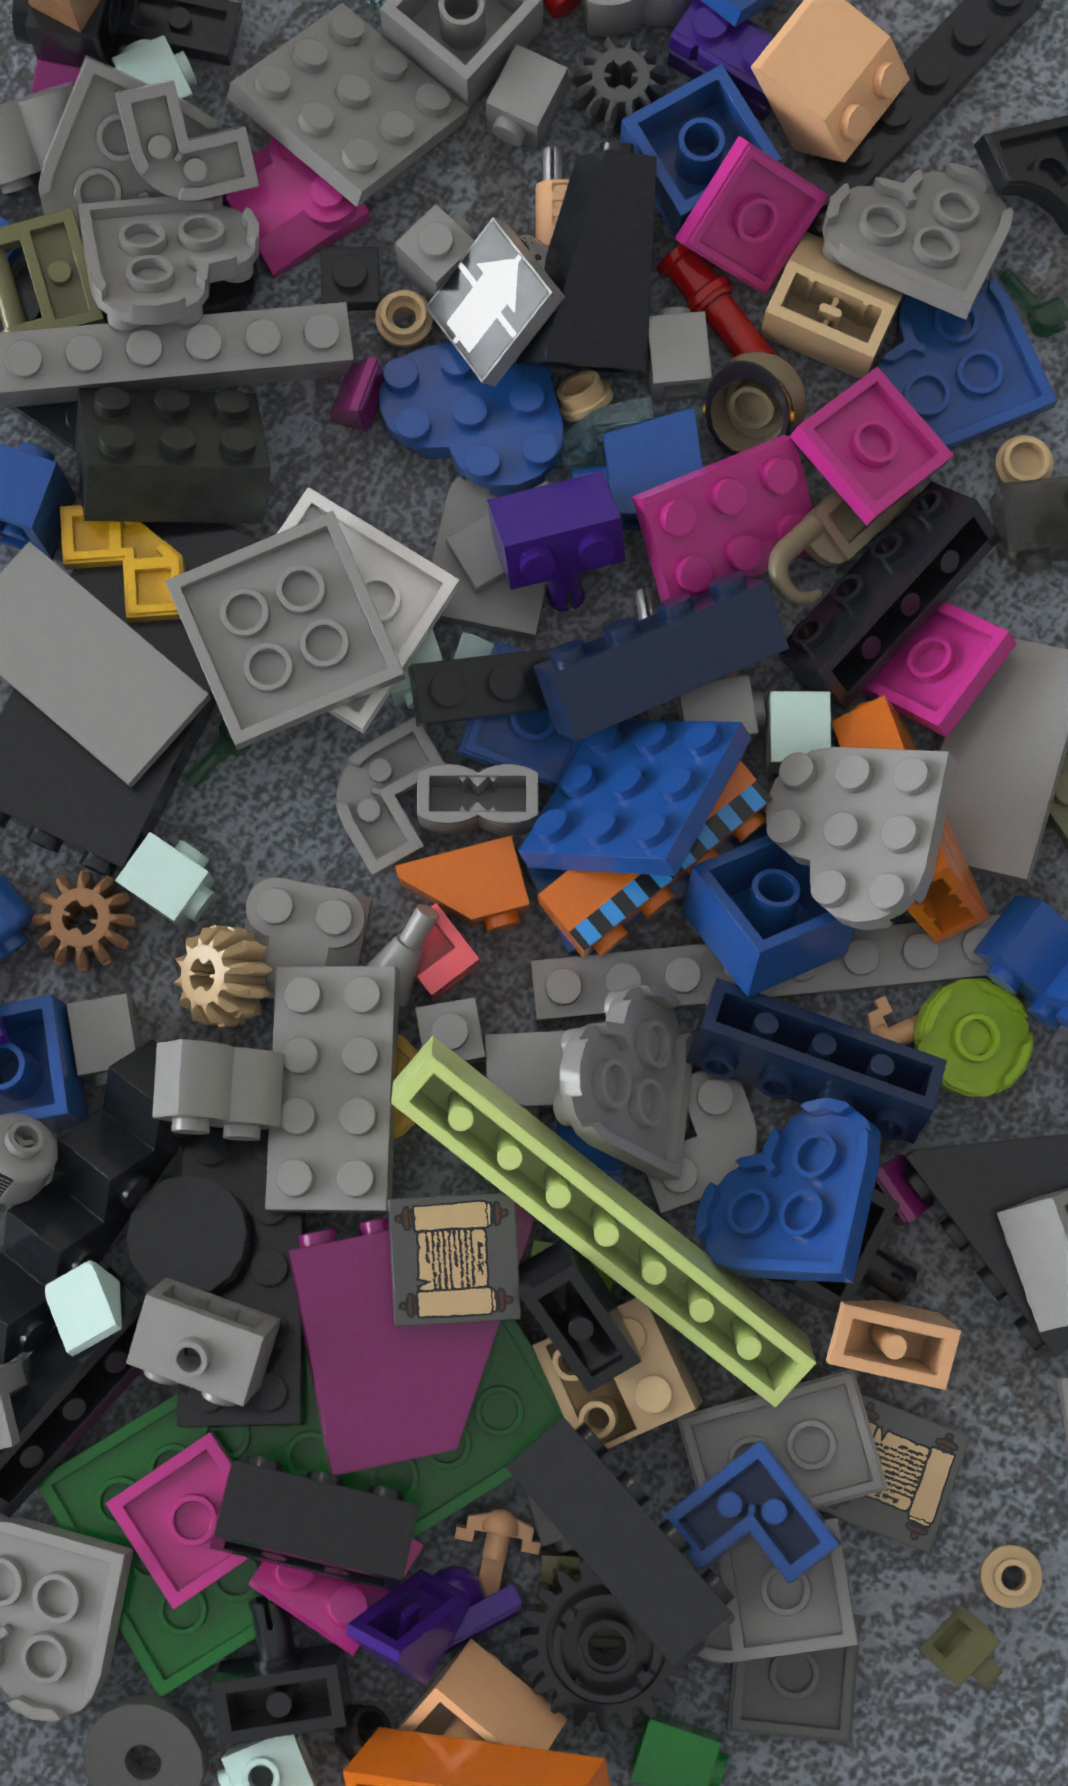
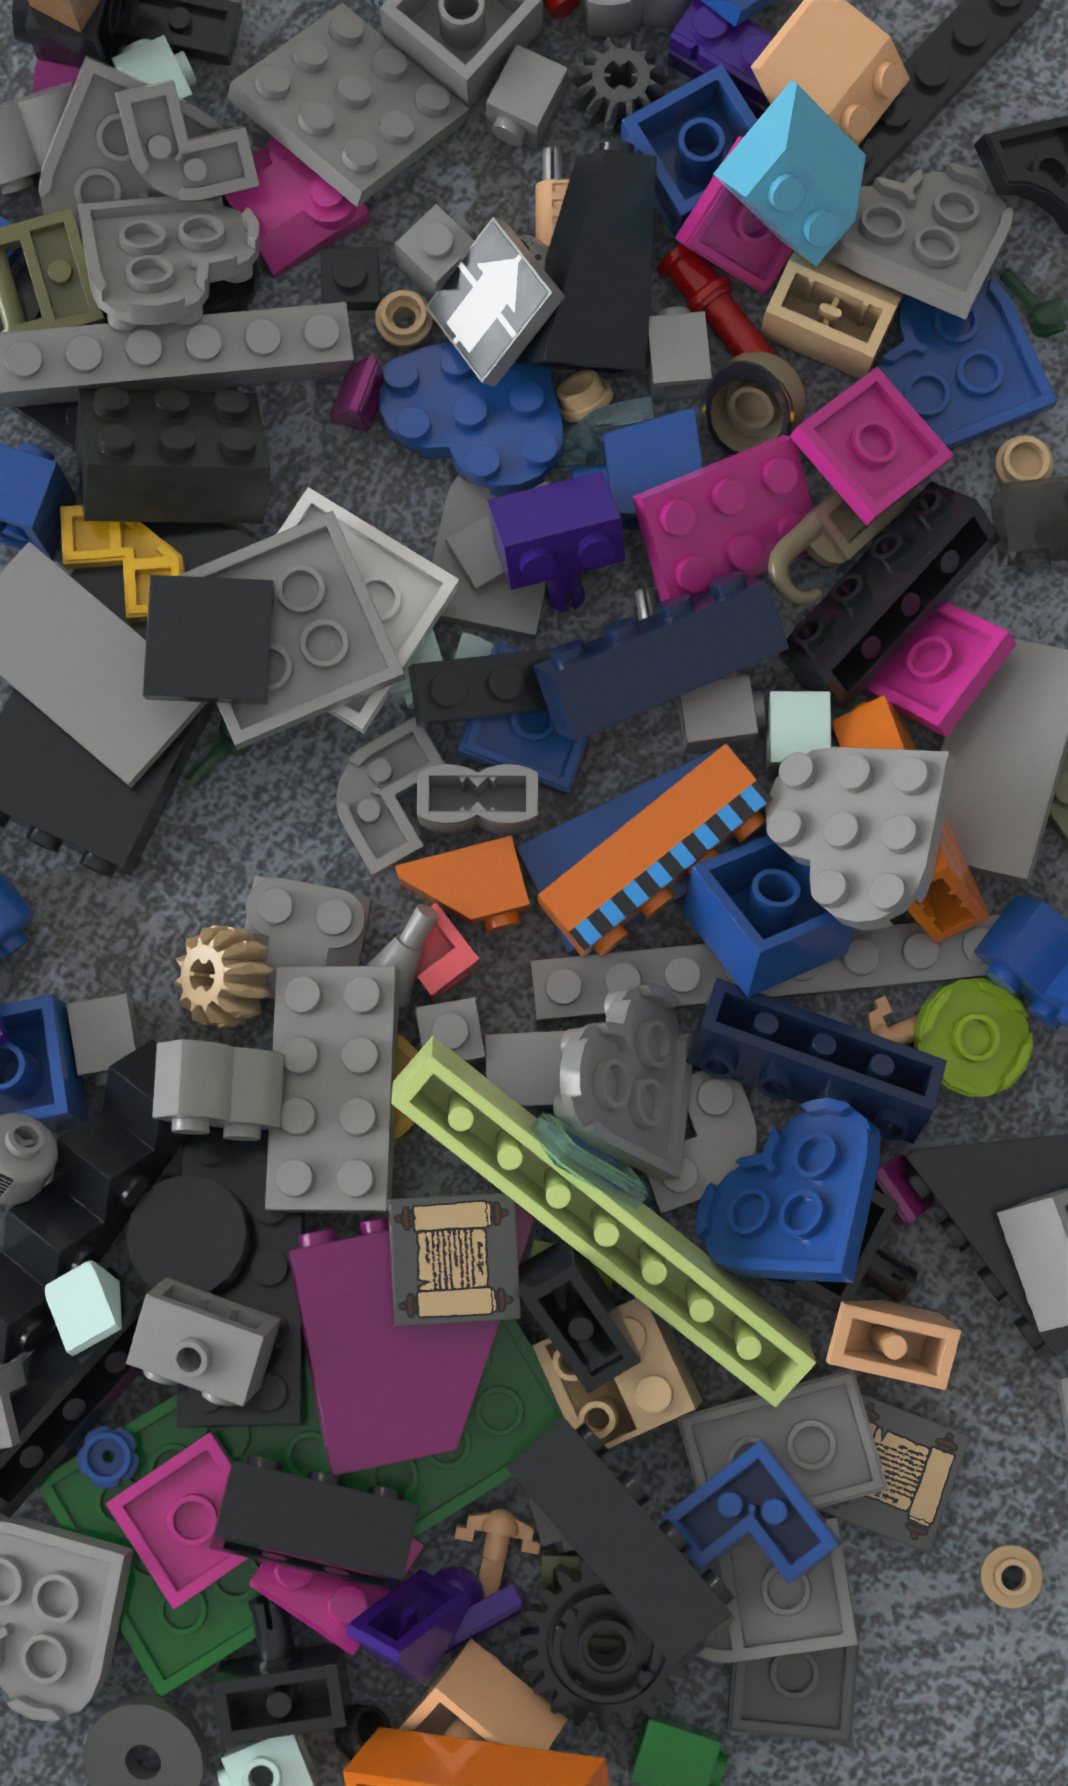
medium nougat gear [32,870,137,973] -> none
light aqua brick [115,832,215,929] -> none
blue plate [518,720,752,876] -> none
olive tile [919,1605,1003,1690] -> none
none -> blue plate [77,1426,139,1488]
none -> black tile [142,575,275,705]
none -> clear light blue tile [530,1113,649,1210]
none -> medium azure slope [713,80,866,266]

